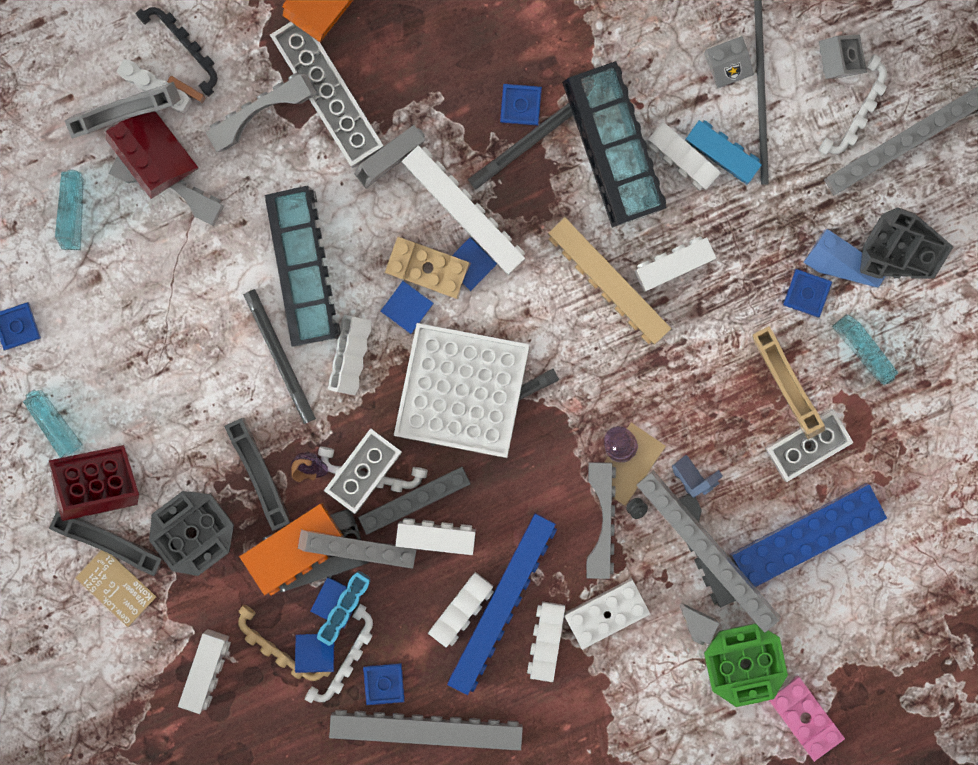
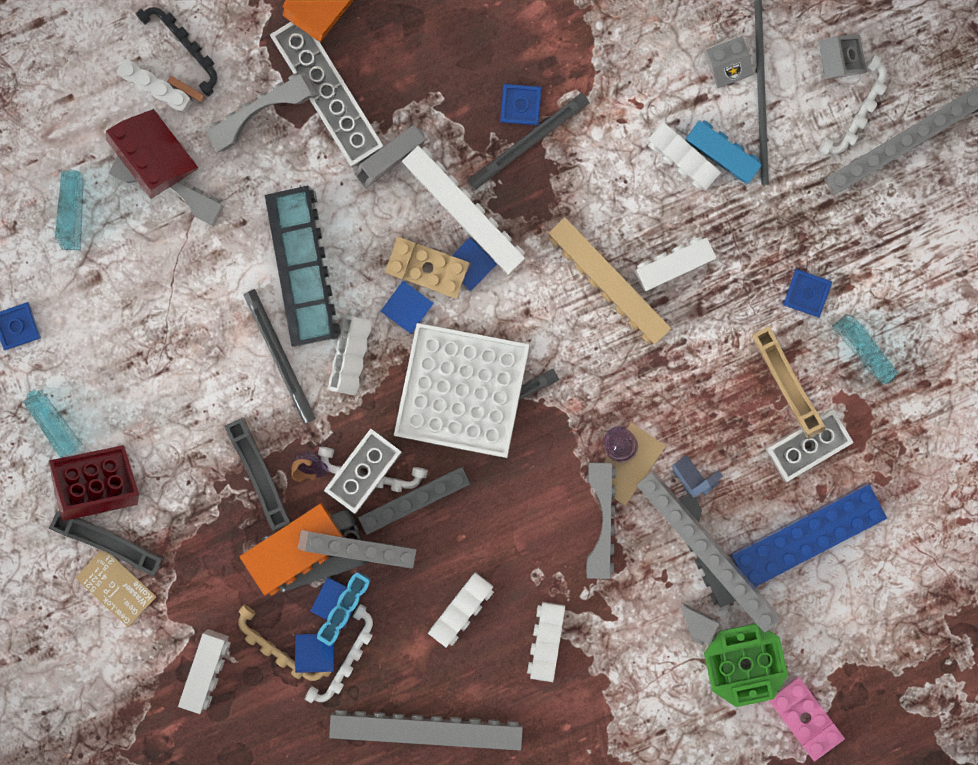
light grey arch [65,82,181,139] -> none
dark grey piece [149,491,234,576] -> none
blue tile [363,663,405,705] -> none
white brick [396,518,476,555] -> none
blue brick [447,513,557,695] -> none
window [562,61,667,228] -> none
white brick [564,578,650,650] -> none
dark grey wheel [626,498,648,519] -> none
medium blue wedge [803,229,886,288] -> none
dark grey wedge [860,207,954,279] -> none

